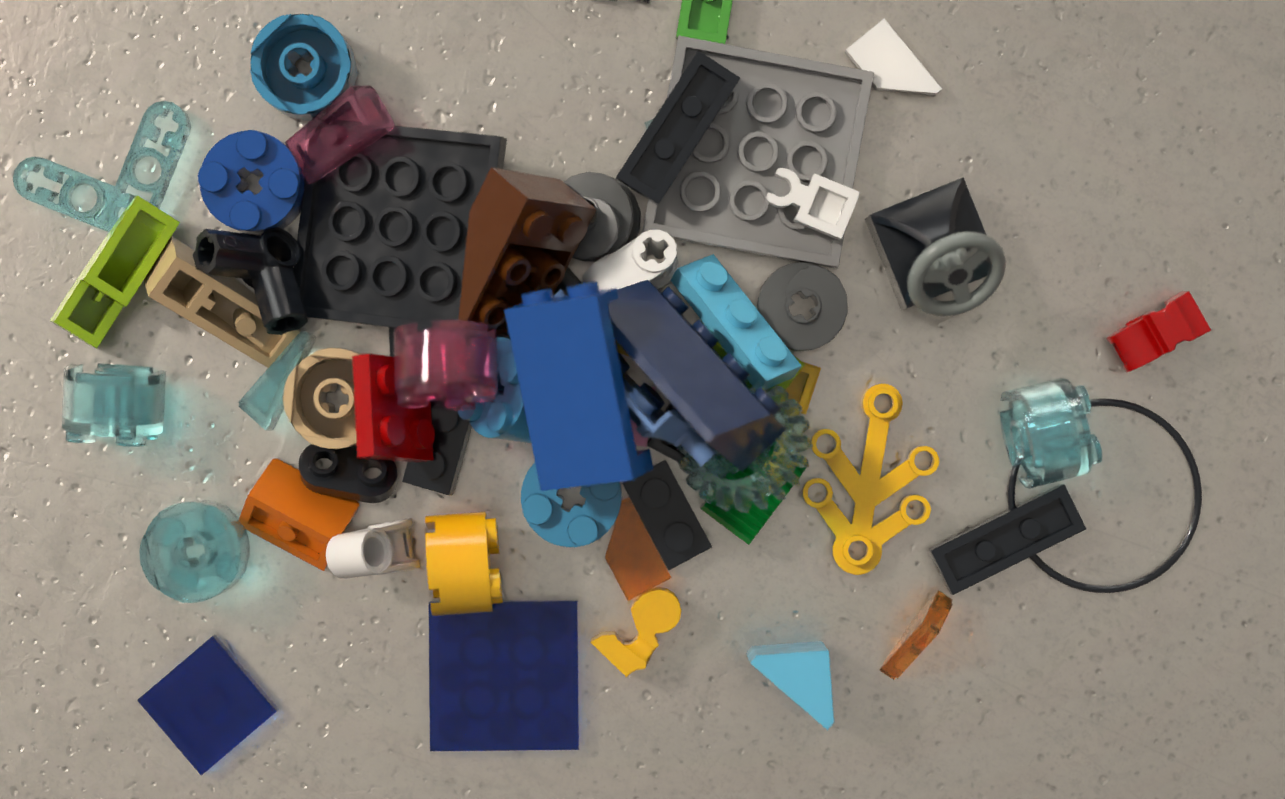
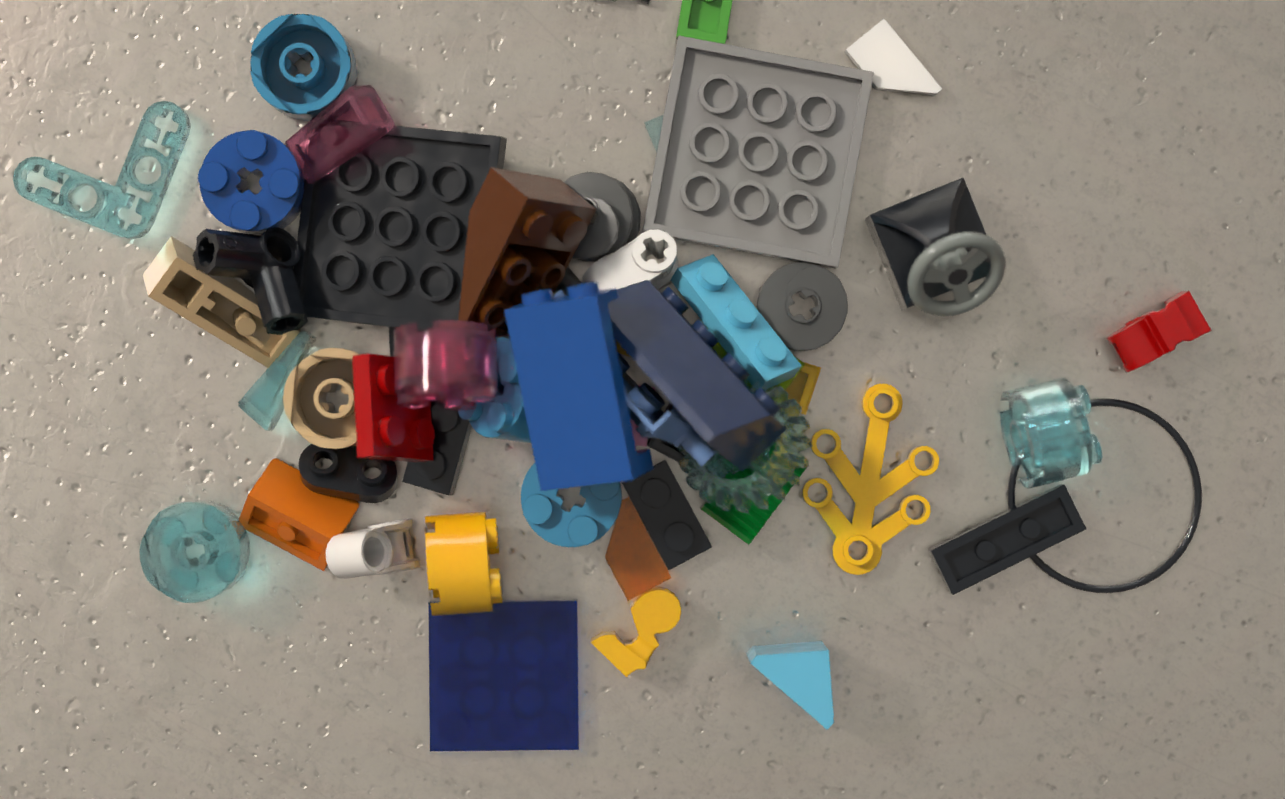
lime slope [50,195,180,349] -> none
clear light blue brick [62,364,166,447] -> none
clear blue tile [137,634,279,775] -> none
black plate [616,50,740,206] -> none
white plate [765,168,861,240] -> none
clear orange tile [880,590,953,680] -> none

